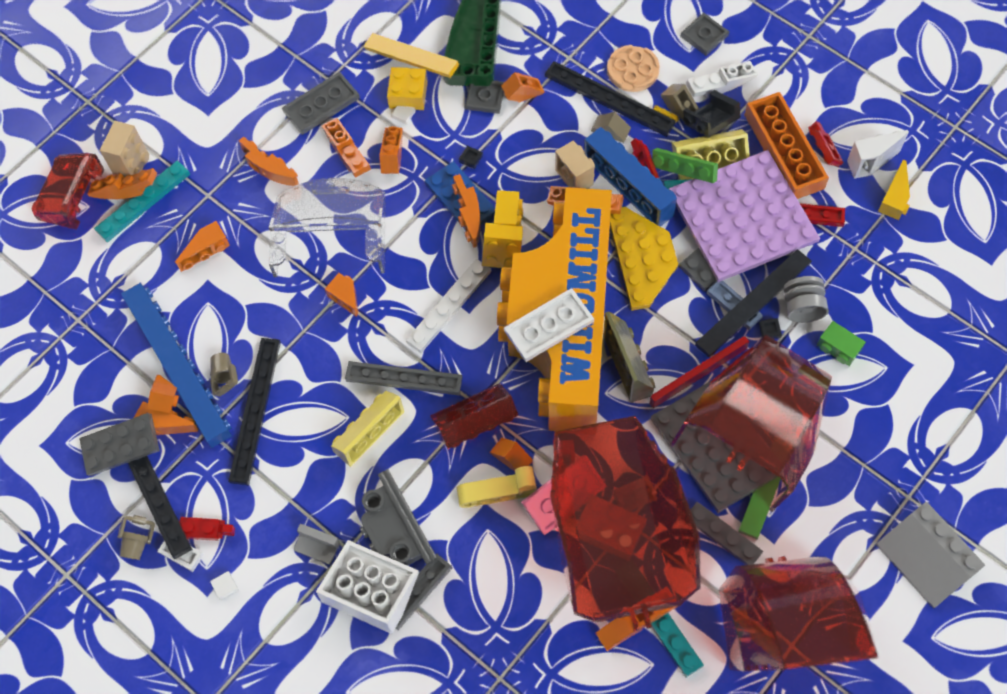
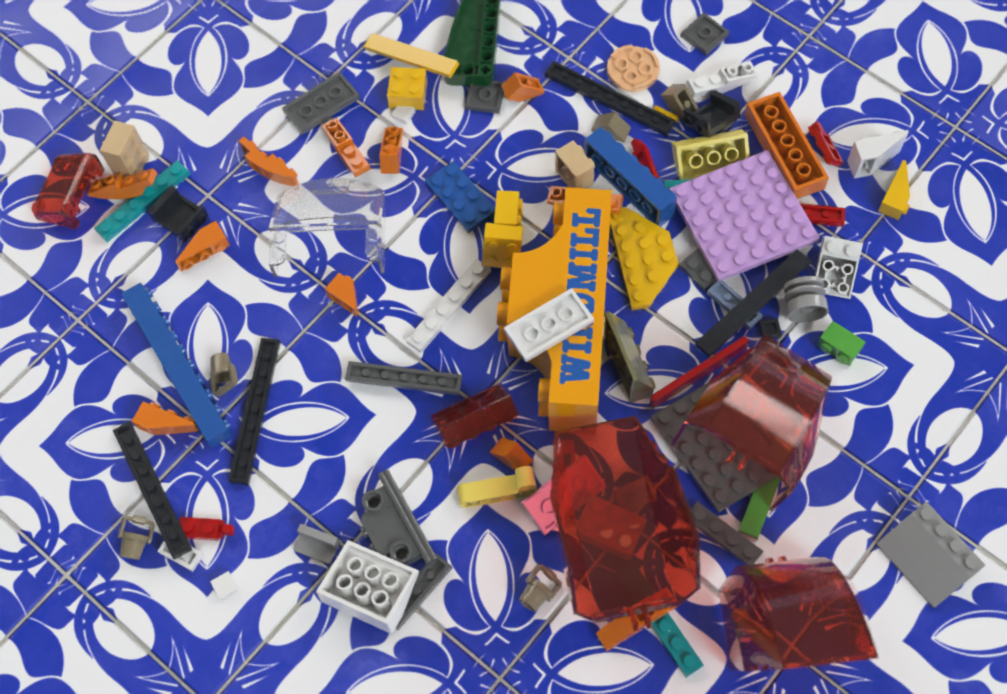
dark grey plate [79,413,160,476] -> none
orange slope [147,375,179,413] -> none
light yellow slope [331,391,405,467] -> none
orange slope [452,174,481,248] -> none
black tile [459,145,483,169] -> none
bright green plate [652,148,718,183] -> none
none -> black panel [148,185,208,242]
none -> dark tan piece [519,564,562,612]
none -> white slope [815,236,863,299]

